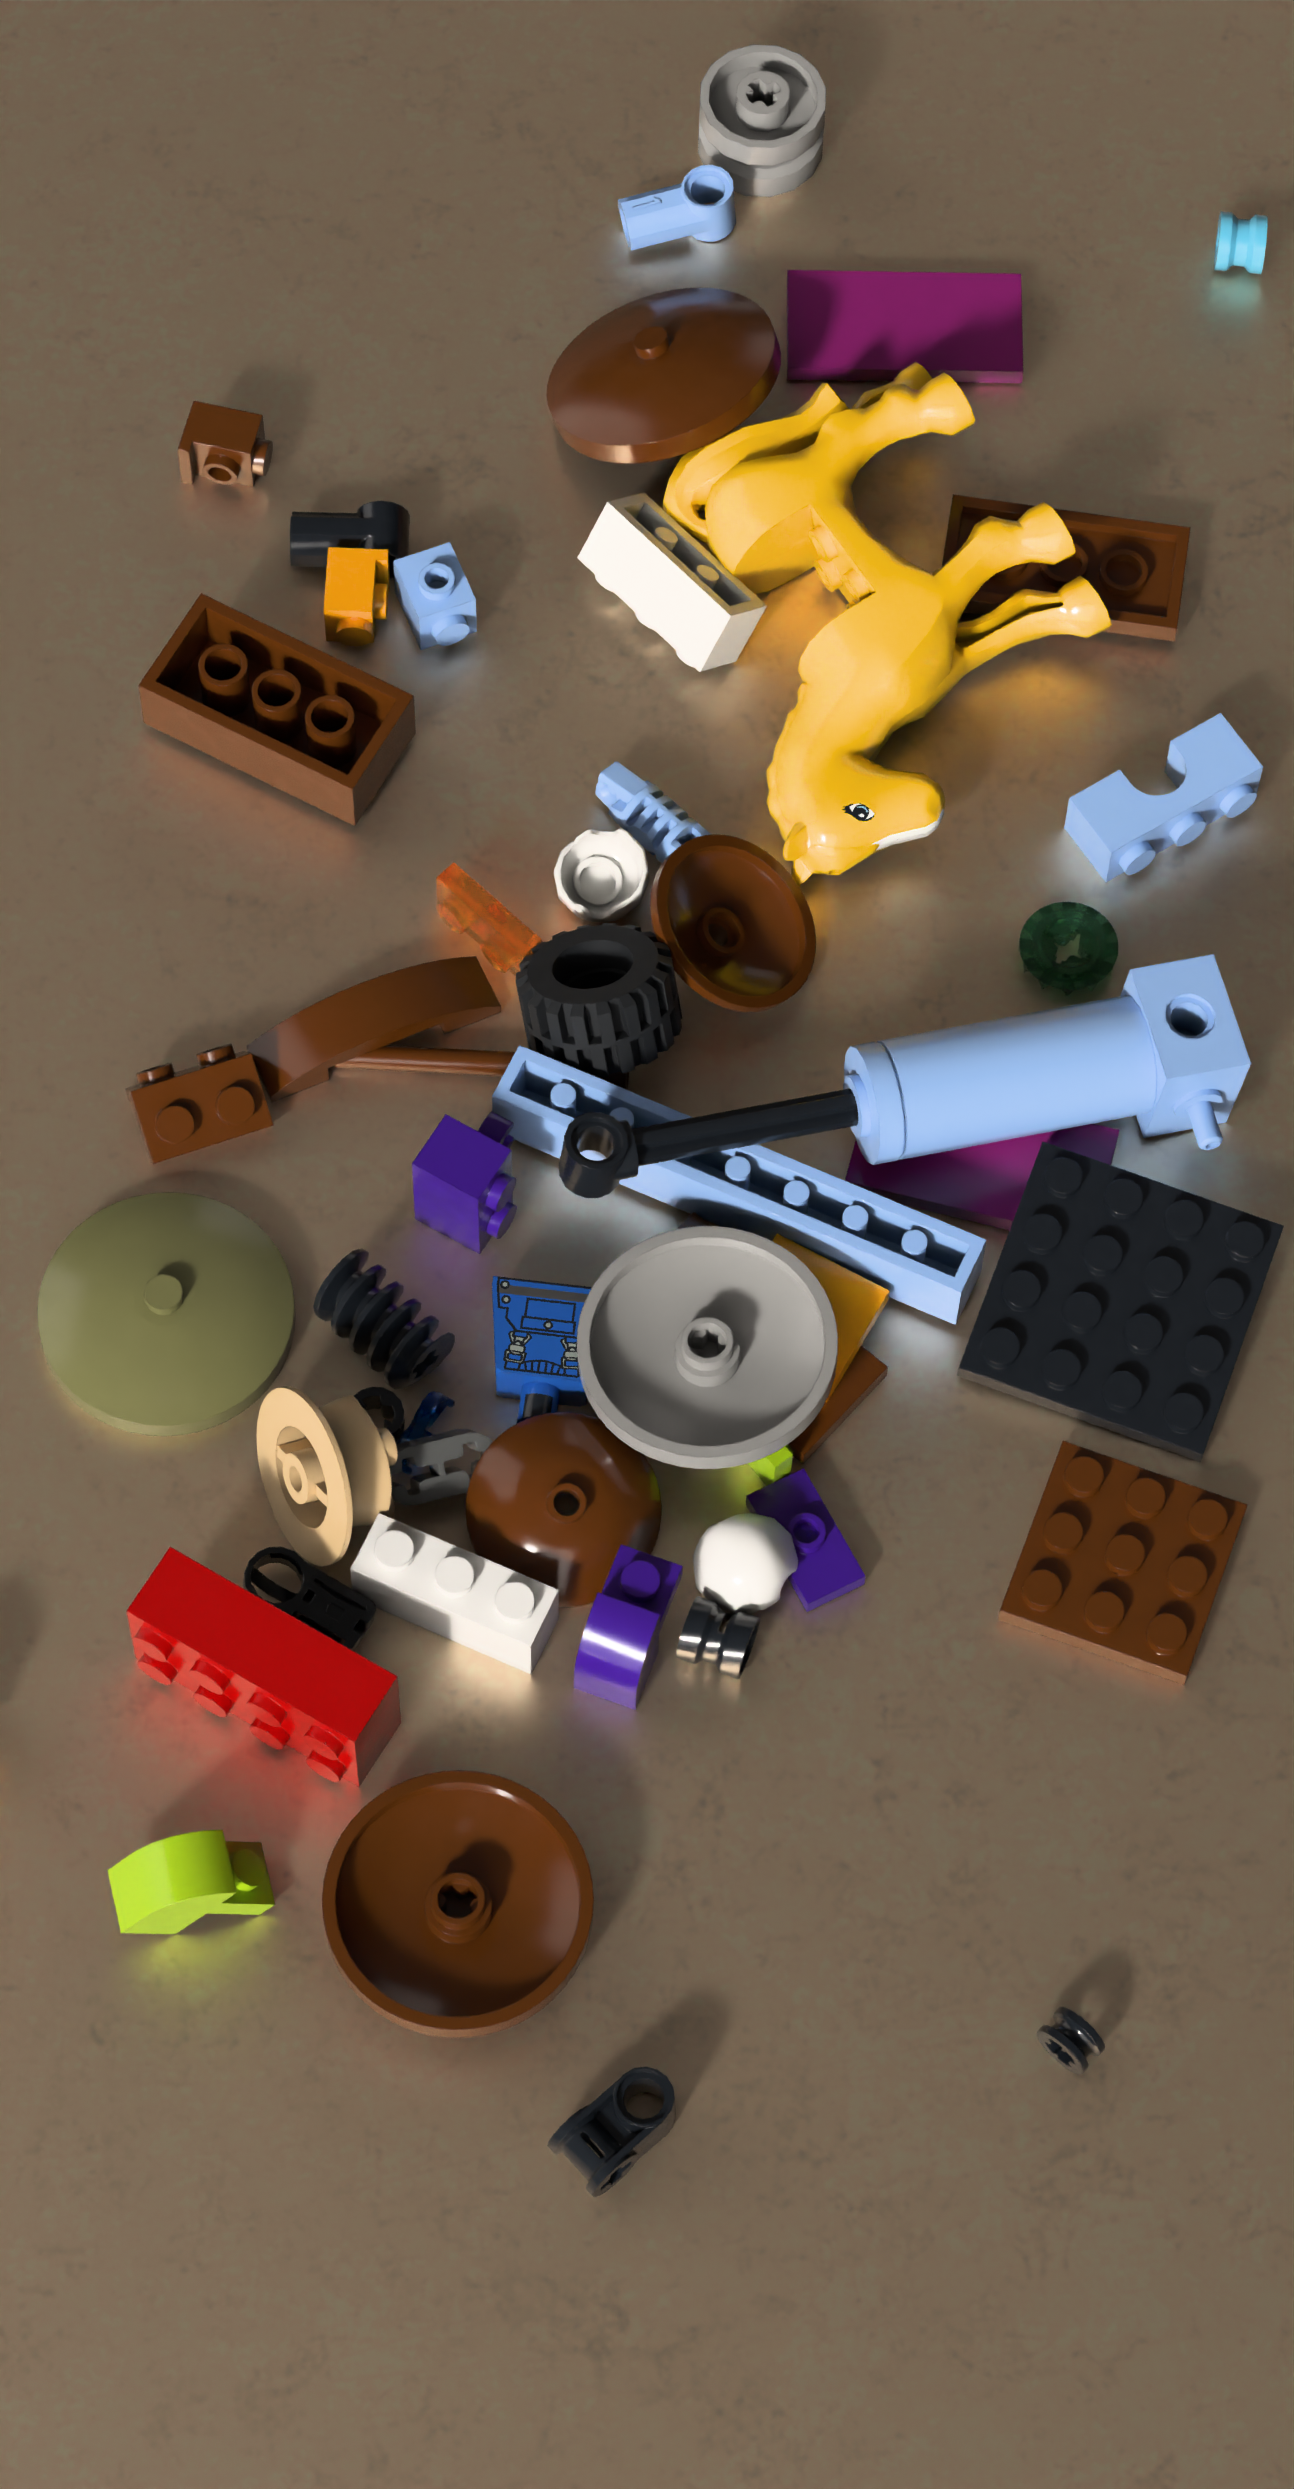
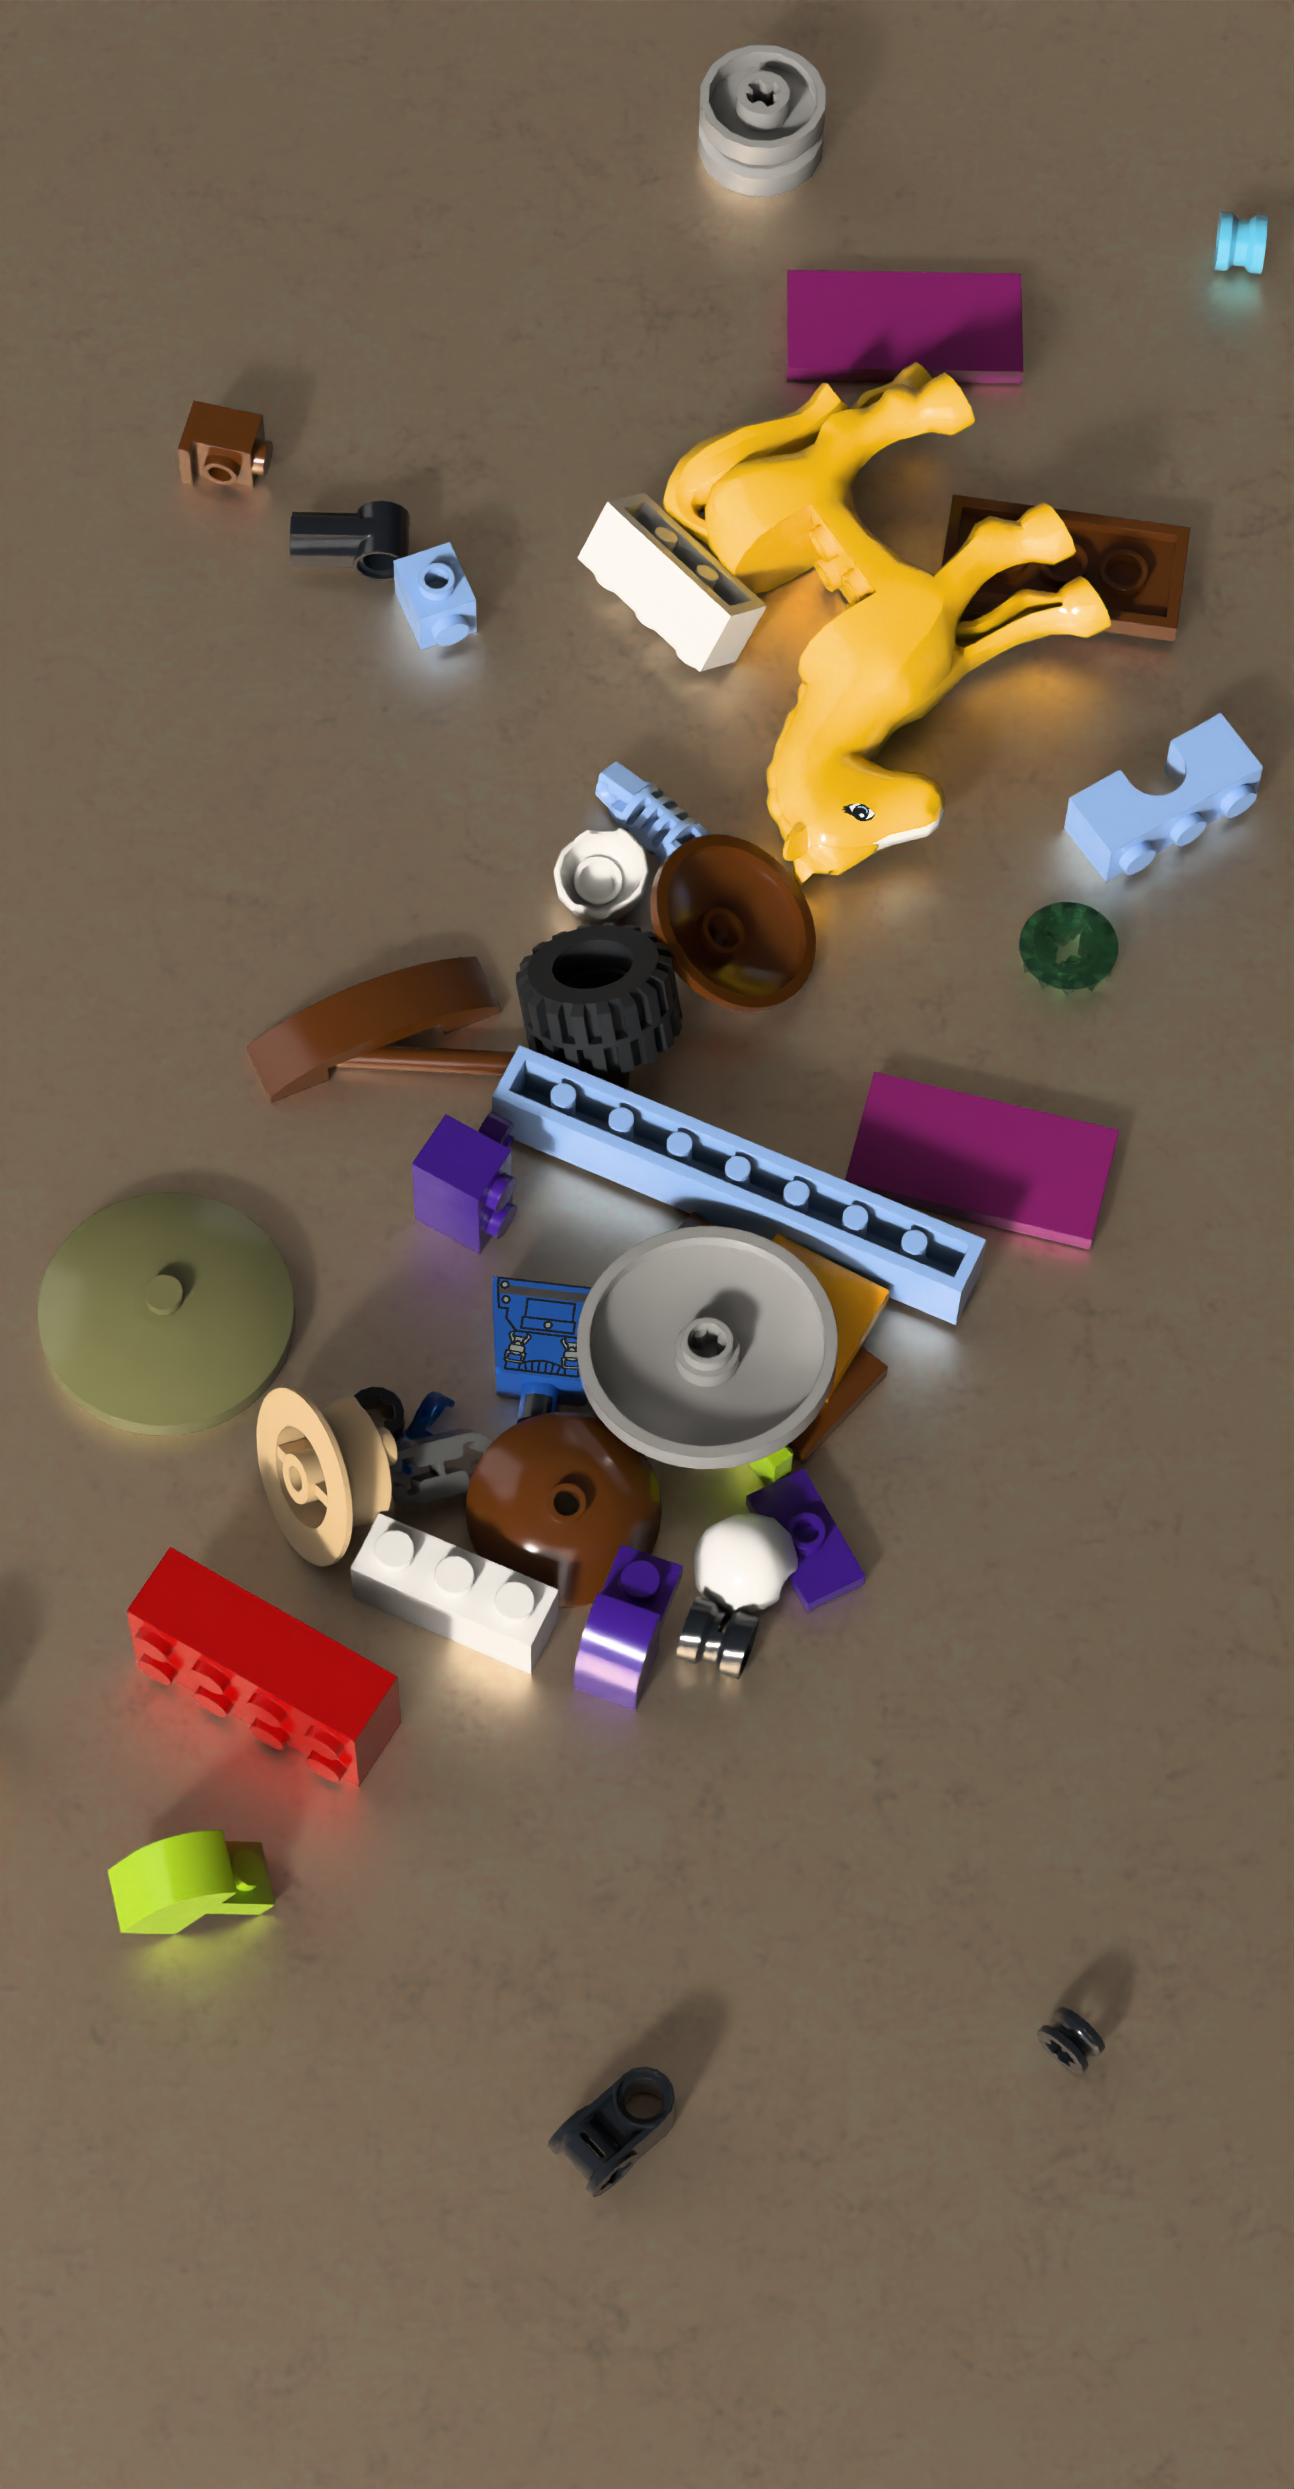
reddish brown bracket [125,1044,274,1164] -> none
reddish brown brick [138,593,416,826] -> none
black piece [243,1547,376,1652] -> none
black piece [313,1248,455,1390] -> none
reddish brown dish [322,1770,594,2038] -> none
light orange brick [324,547,390,646] -> none
clear orange plate [436,862,542,976] -> none
reddish brown dish [546,287,781,464] -> none
light blue piece [559,954,1251,1198] -> none
light blue piece [618,165,736,251] -> none
black plate [957,1142,1284,1462] -> none
reddish brown plate [998,1441,1248,1685] -> none

